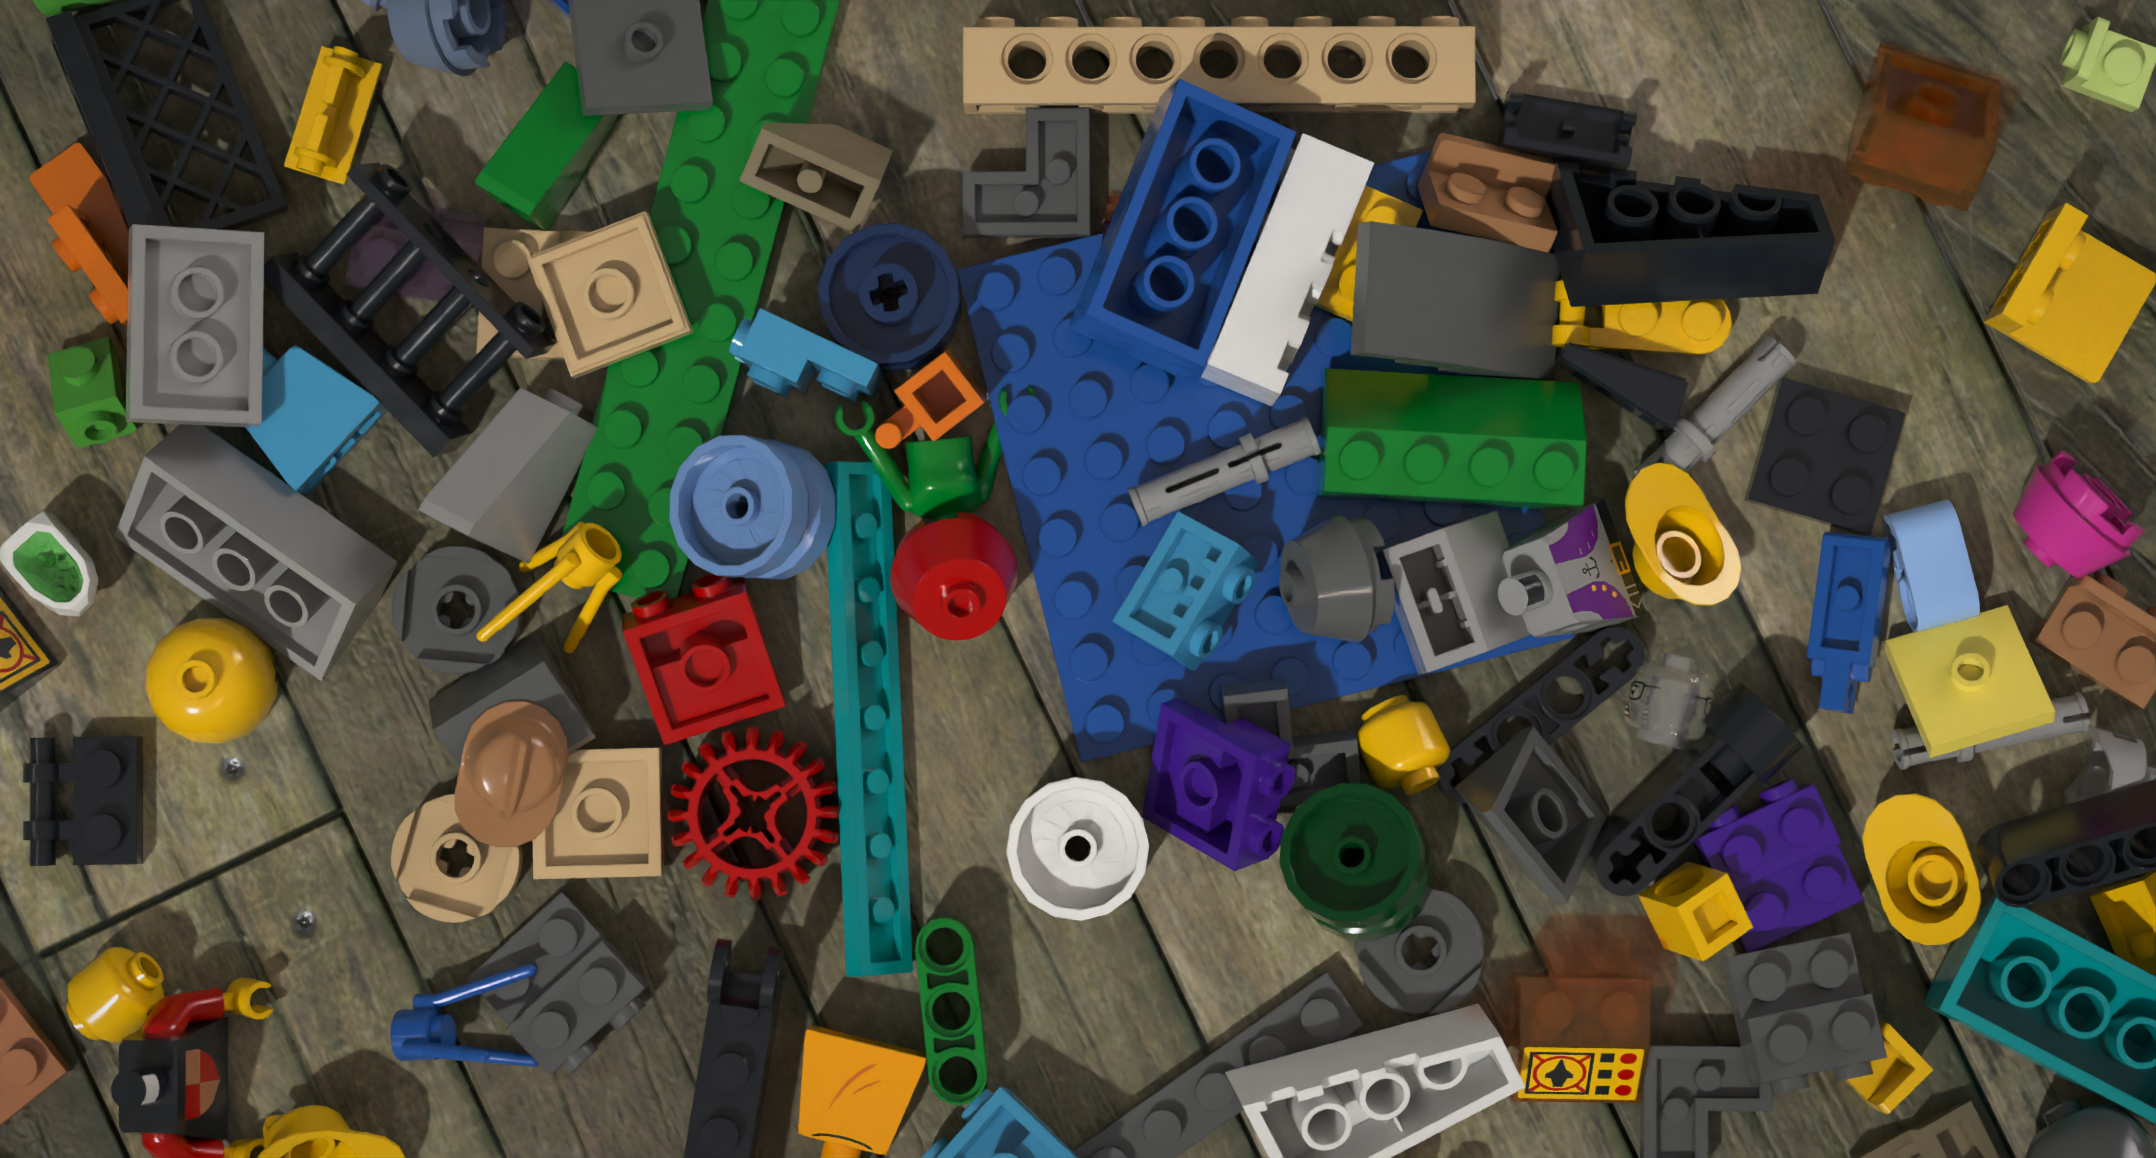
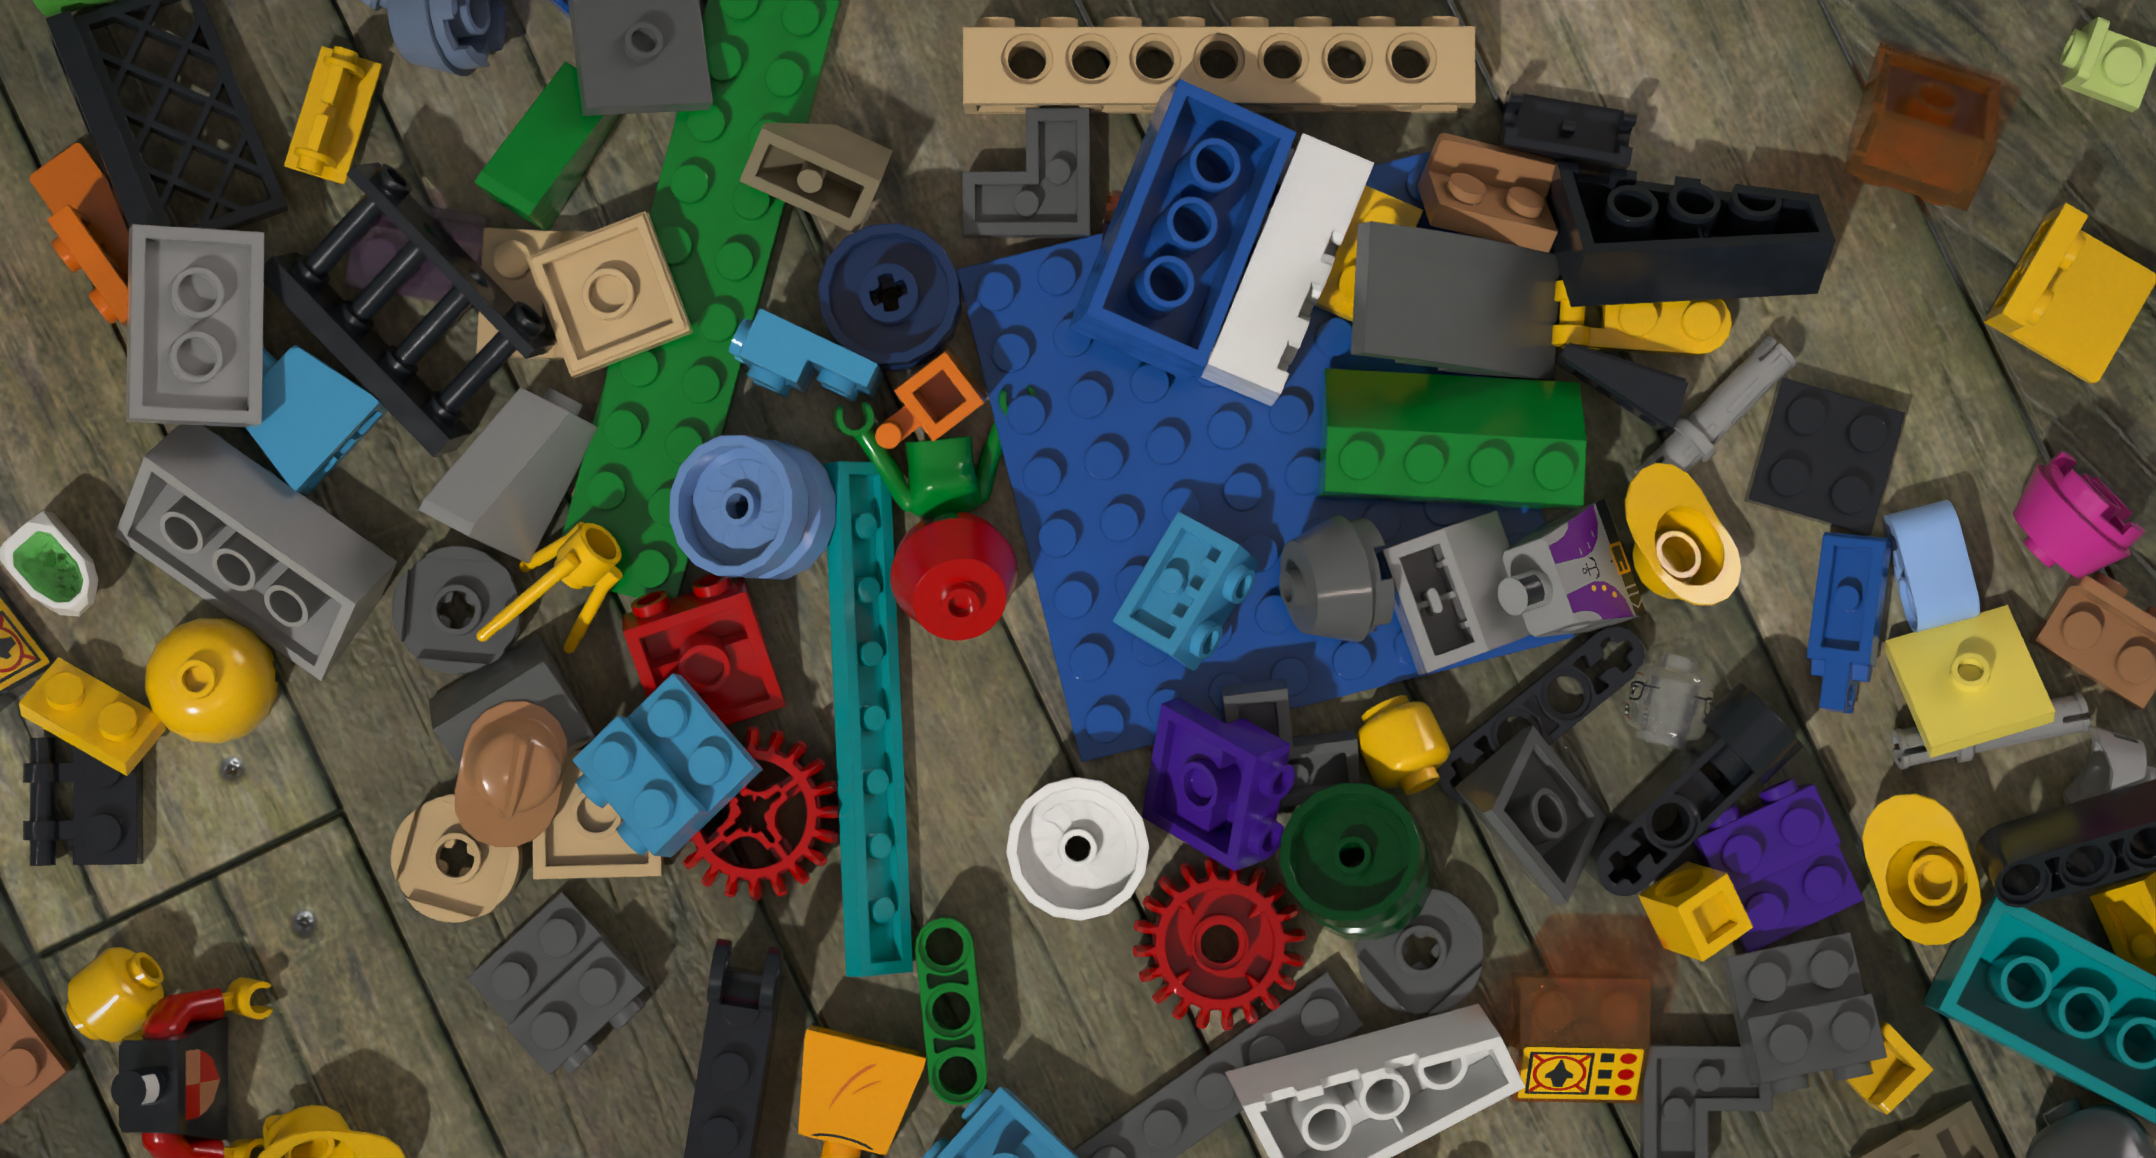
bright green bracket [47,336,137,448] -> none
blue plant [390,964,539,1067] -> none
light grey pin [1127,416,1321,526] -> none
none -> yellow plate [19,657,166,776]
none -> dark azure plate [572,673,763,858]
none -> red gear [1132,856,1306,1030]

